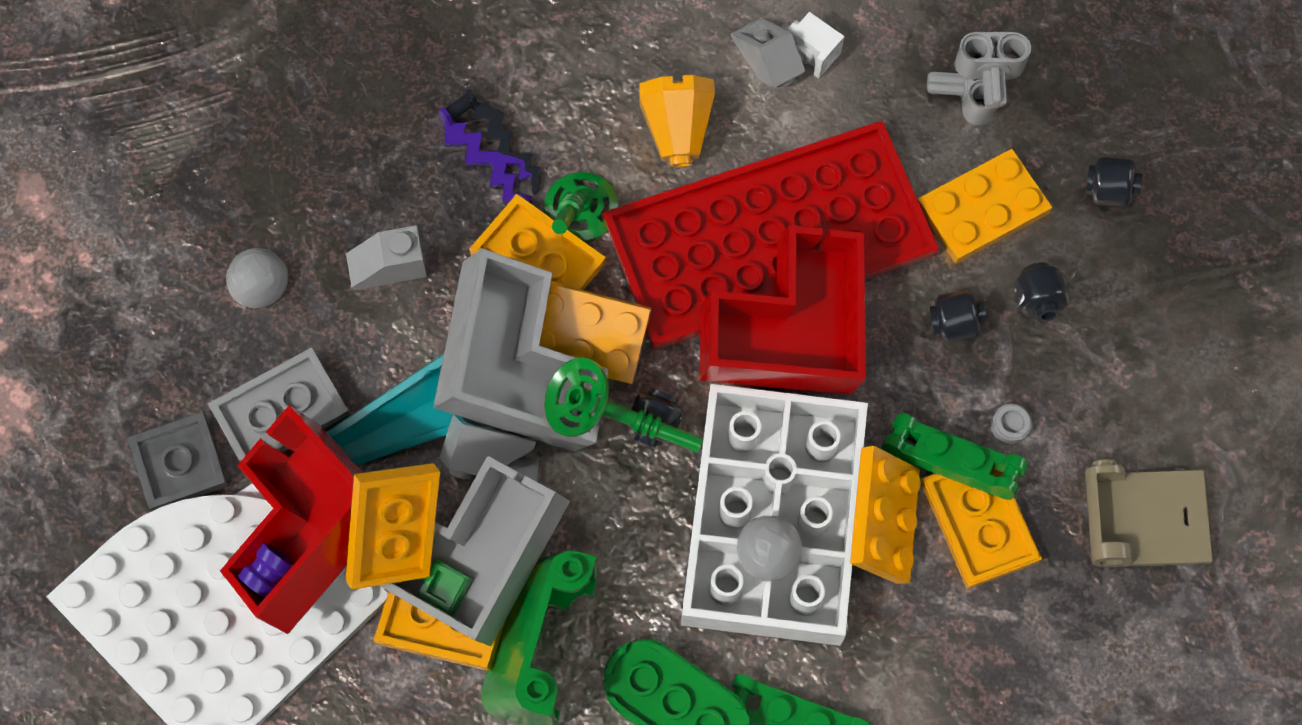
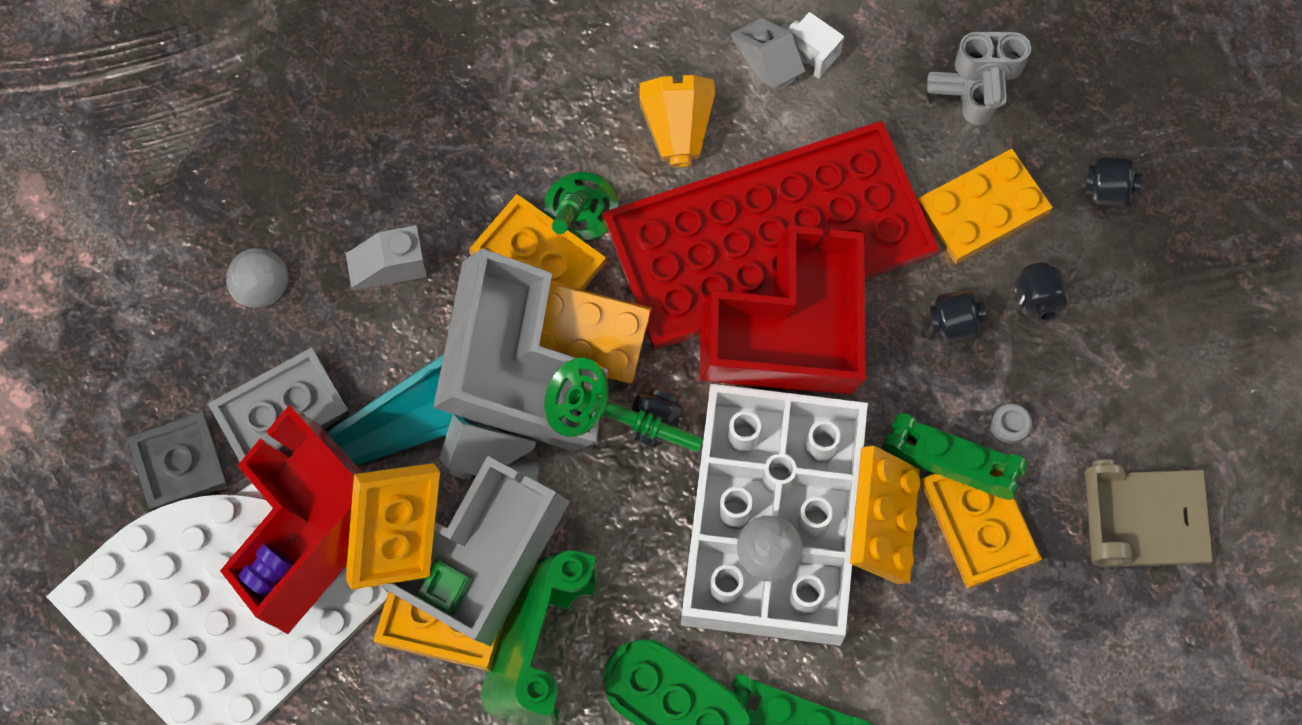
piece [438,89,541,203] -> none

